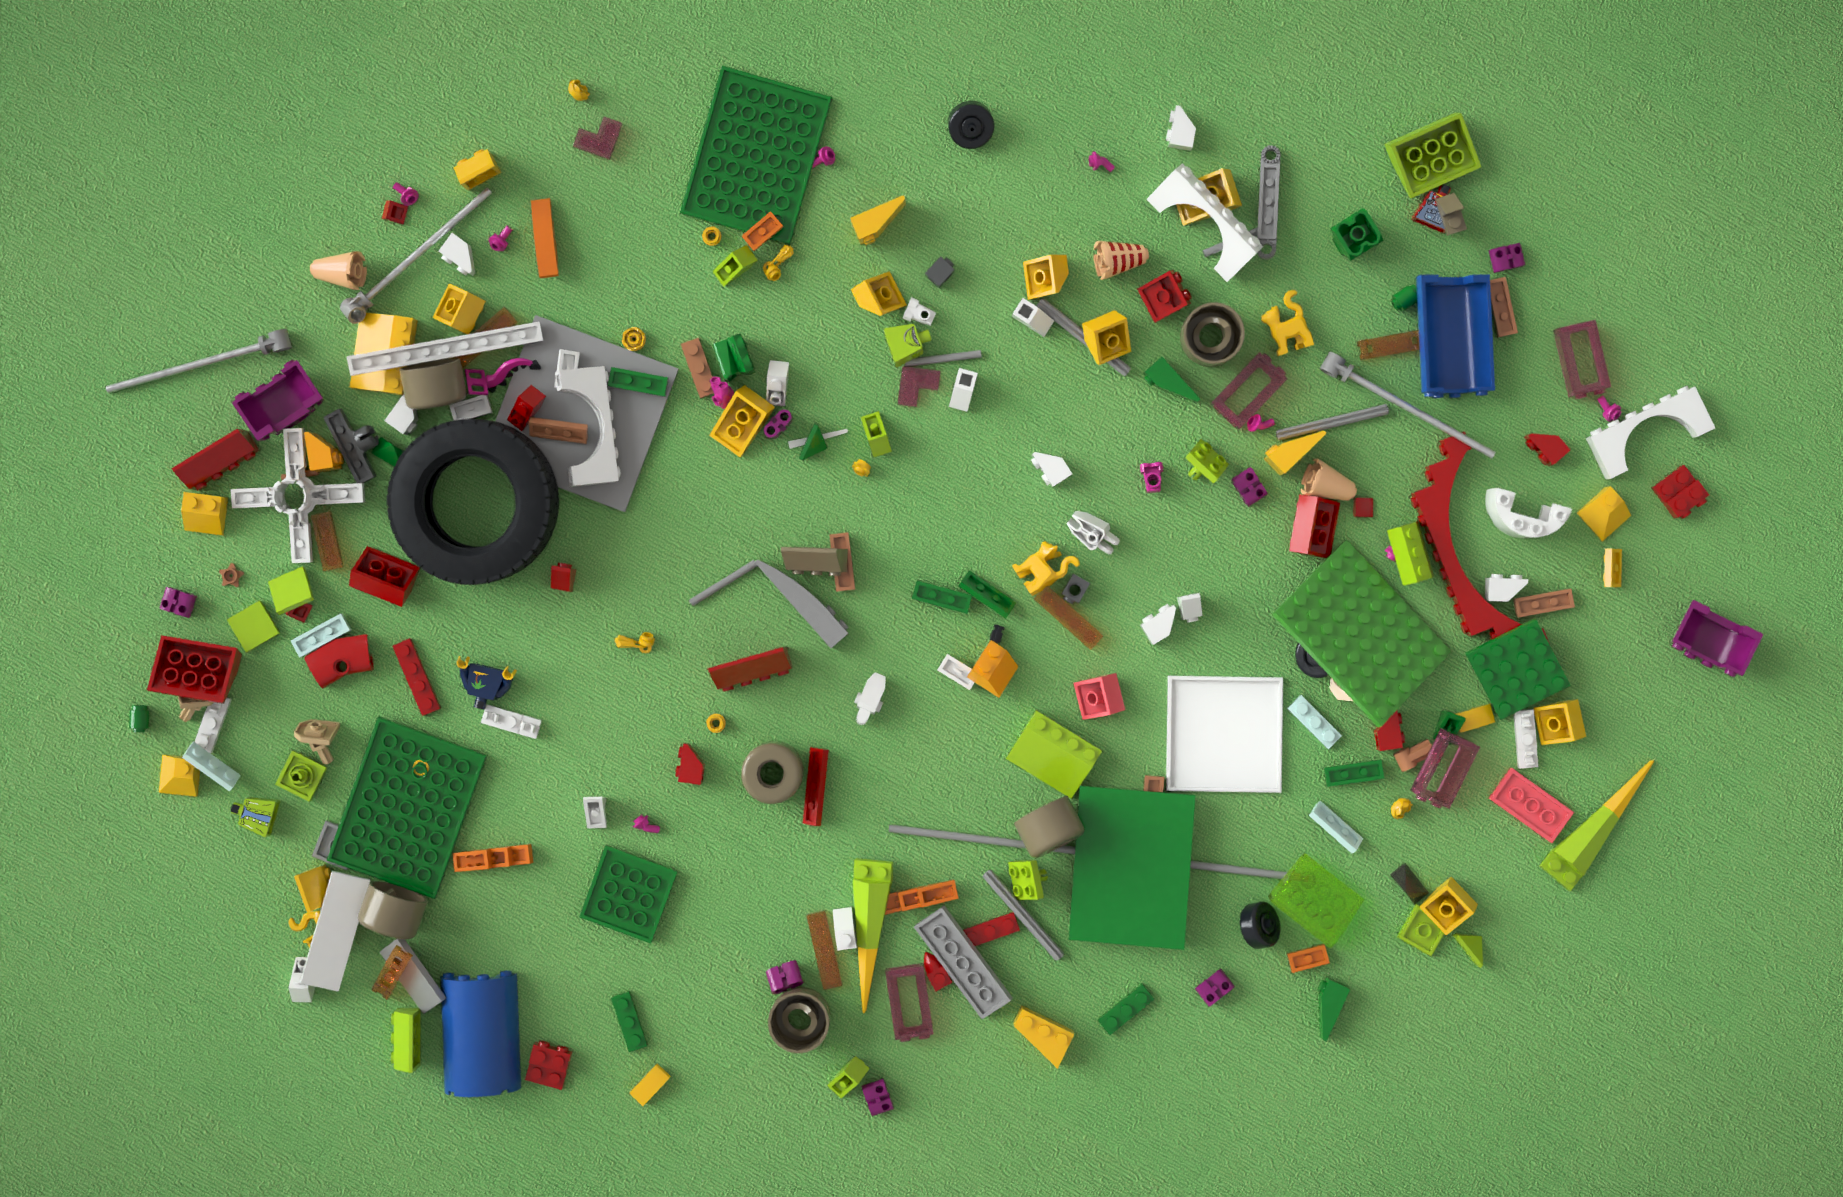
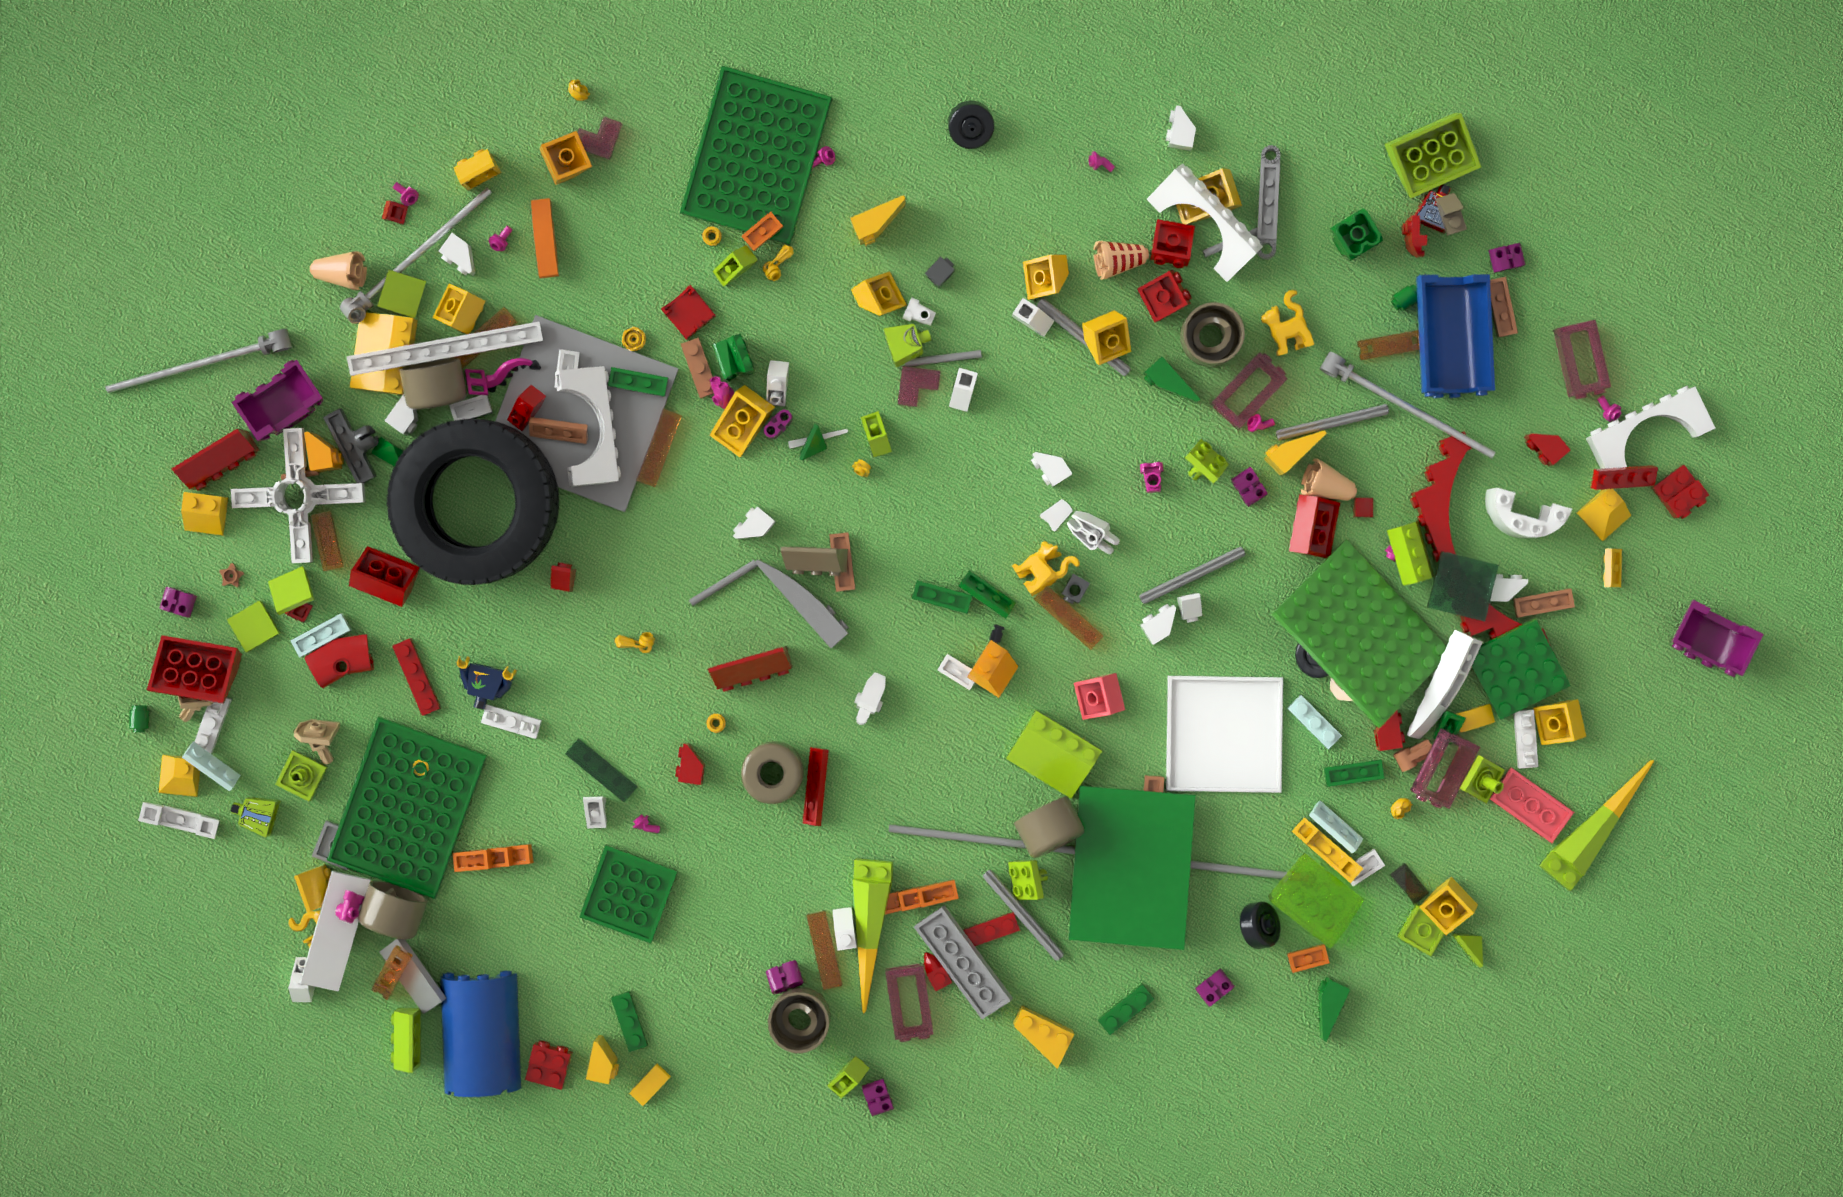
none -> white slope [138,802,220,839]
none -> dark pink plate [336,890,364,924]
none -> lime tile [377,269,426,318]
none -> light orange slope [540,131,592,185]
none -> clear green slope [565,738,638,802]
none -> yellow slope [586,1035,619,1084]
none -> clear orange plate [636,409,682,487]
none -> red piece [661,285,716,340]
none -> white slope [733,507,776,539]
none -> white sticker [1040,499,1072,531]
none -> light grey axle [1139,547,1245,604]
none -> red plate [1150,219,1195,268]
none -> yellow slope [1292,817,1363,883]
none -> white plate [1350,849,1385,886]
none -> red slope [1402,215,1427,257]
none -> white slope [1407,630,1482,739]
none -> clear green plate [1427,551,1499,621]
none -> lime plate [1460,755,1505,804]
none -> red plate [1591,465,1658,490]

